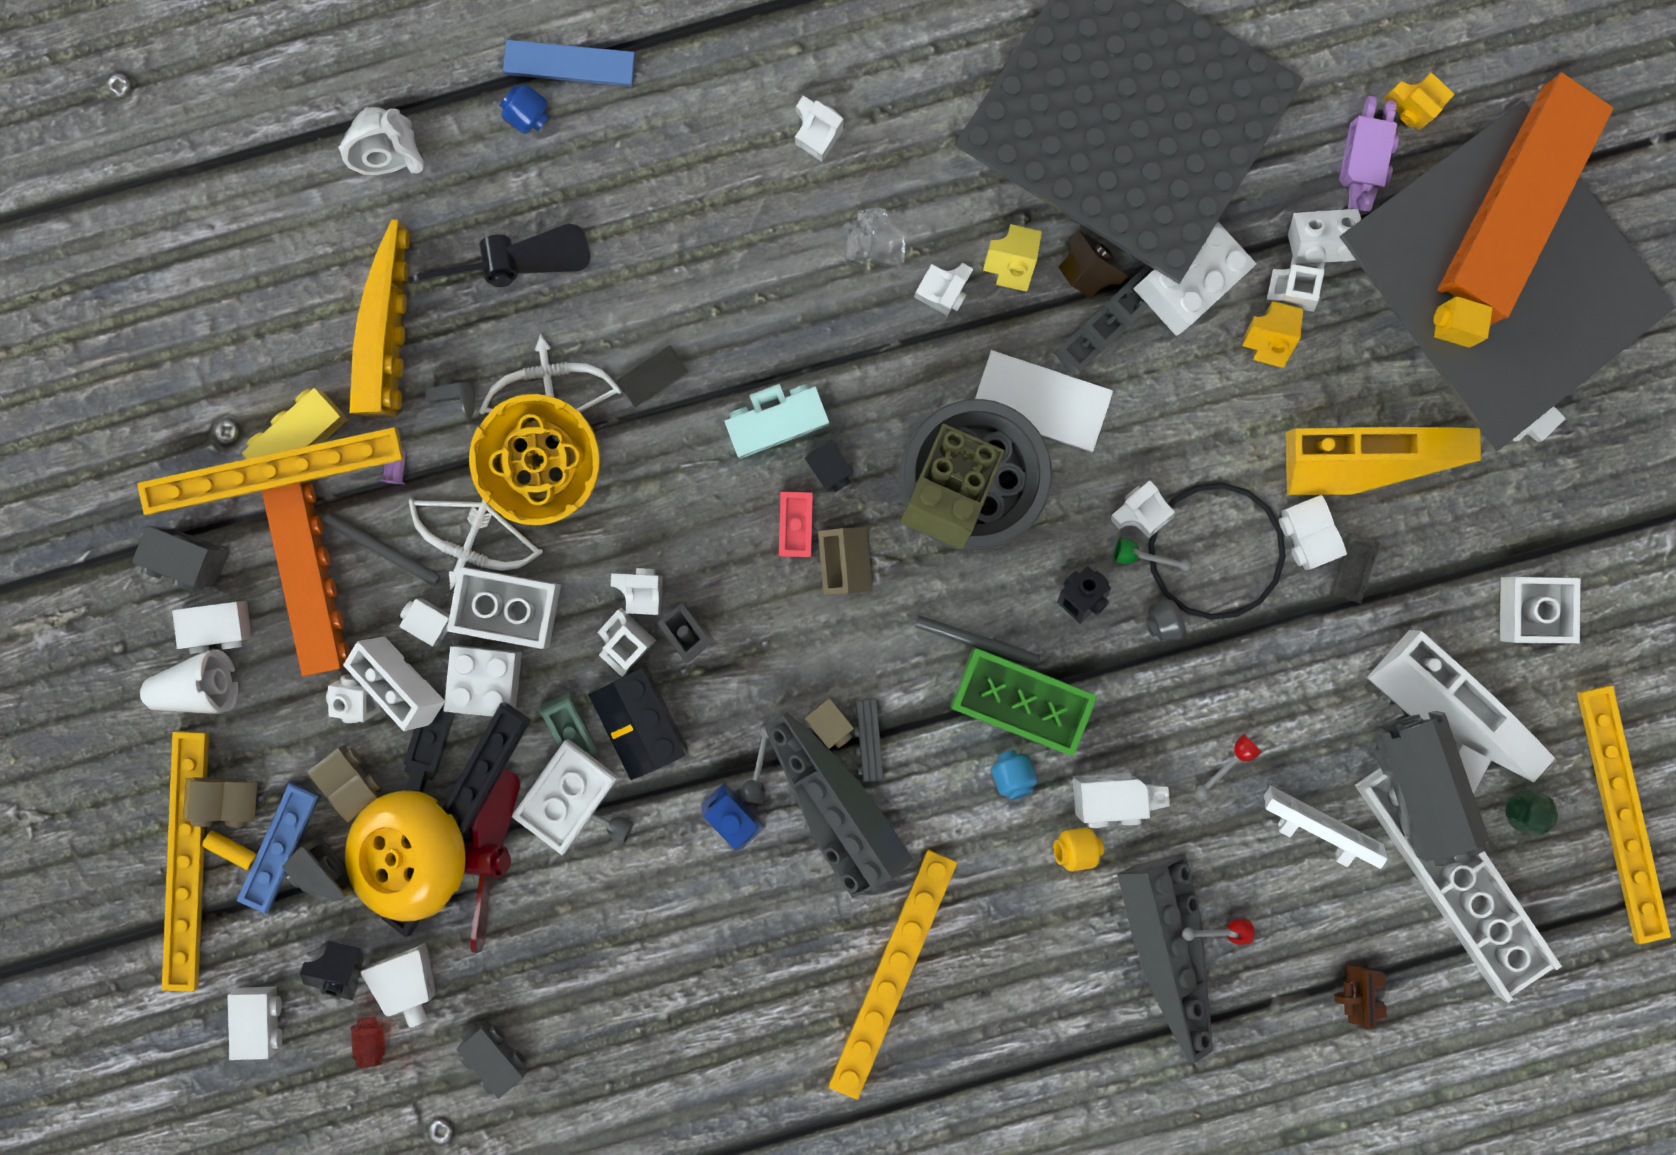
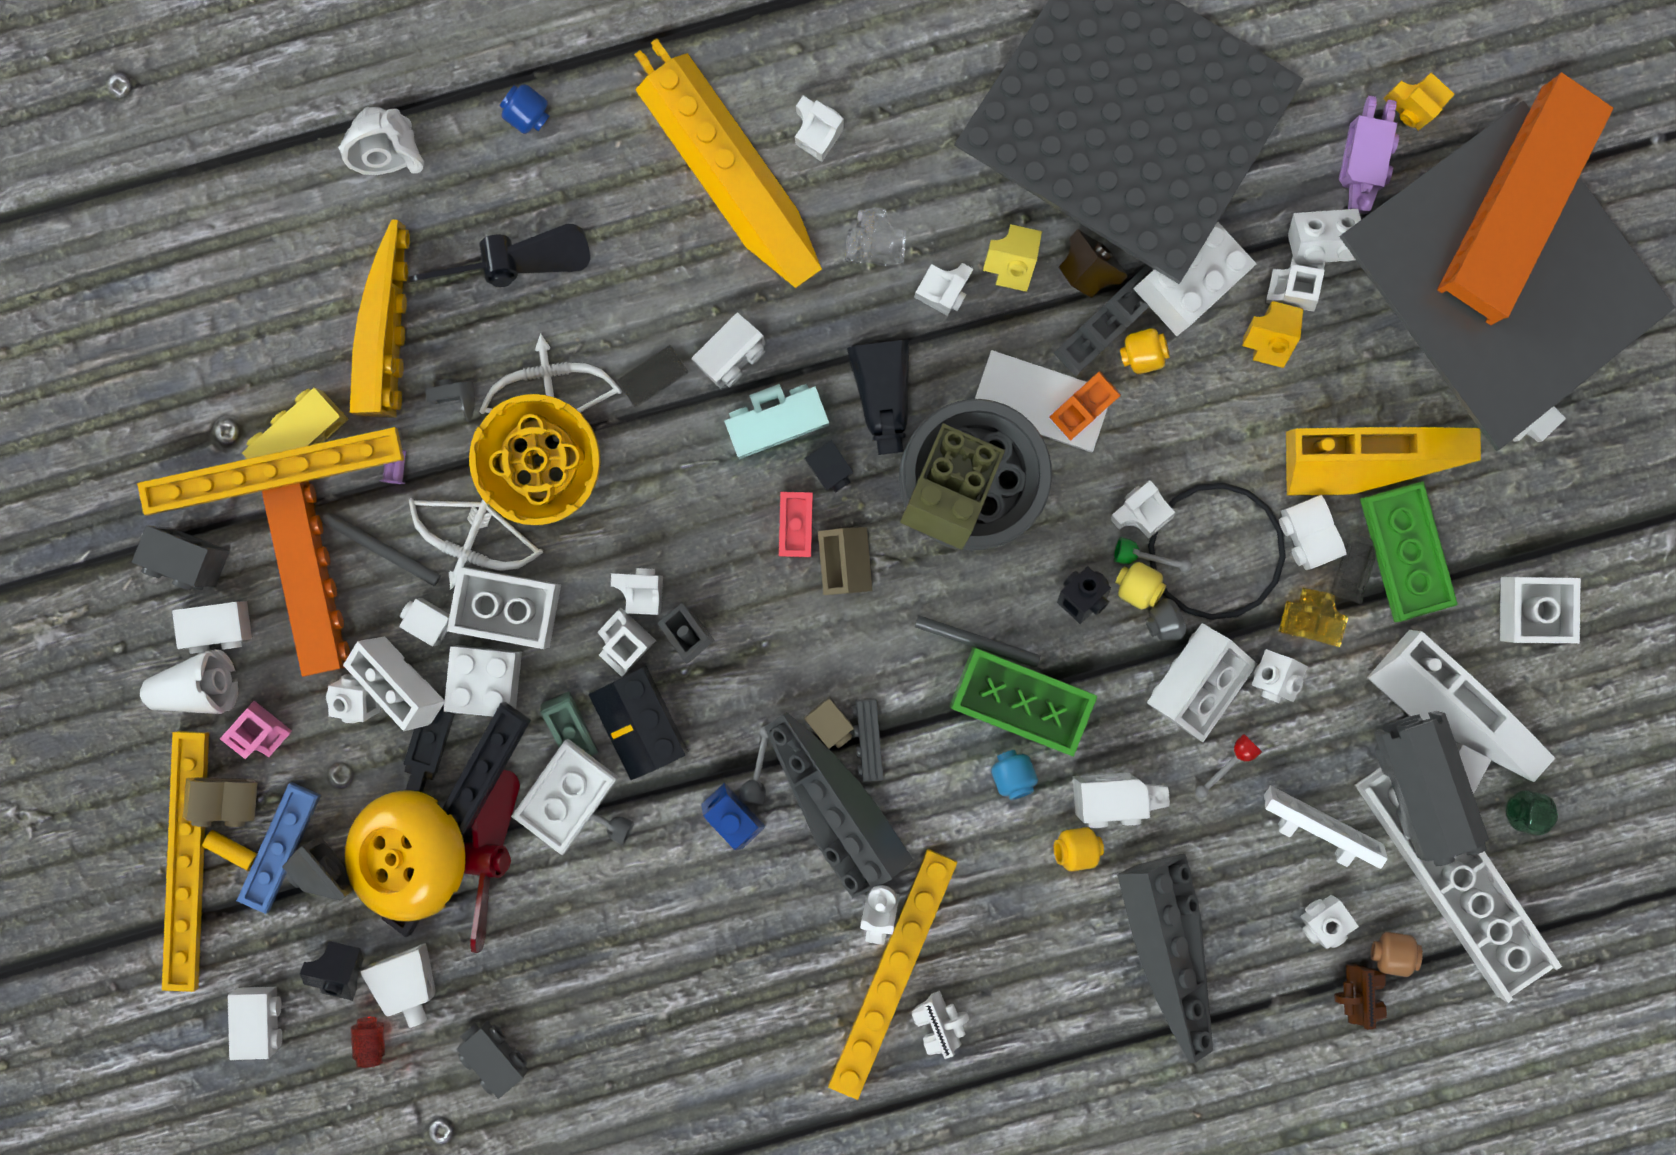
dark tan brick [307,745,383,823] -> none
medium blue tile [503,40,636,87] -> none
hinge [1182,919,1254,945] -> none
yellow brick [1433,296,1493,348] -> none
yellow plate [1577,685,1671,944] -> none
none -> bright pink brick [220,701,292,759]
none -> yellow hinge [634,38,822,288]
none -> white slope [691,313,766,389]
none -> black piece [847,340,909,455]
none -> white hips [860,885,900,945]
none -> white hips [912,991,970,1059]
none -> orange slope [1049,371,1121,441]
none -> light yellow head [1115,562,1166,610]
none -> yellow head [1120,328,1170,374]
none -> white slope [1147,623,1257,742]
none -> white brick [1251,649,1308,703]
none -> clear yellow brick [1278,588,1348,647]
none -> white brick [1300,895,1359,949]
none -> bright green tile [1360,481,1458,622]
none -> medium nougat head [1371,932,1423,977]

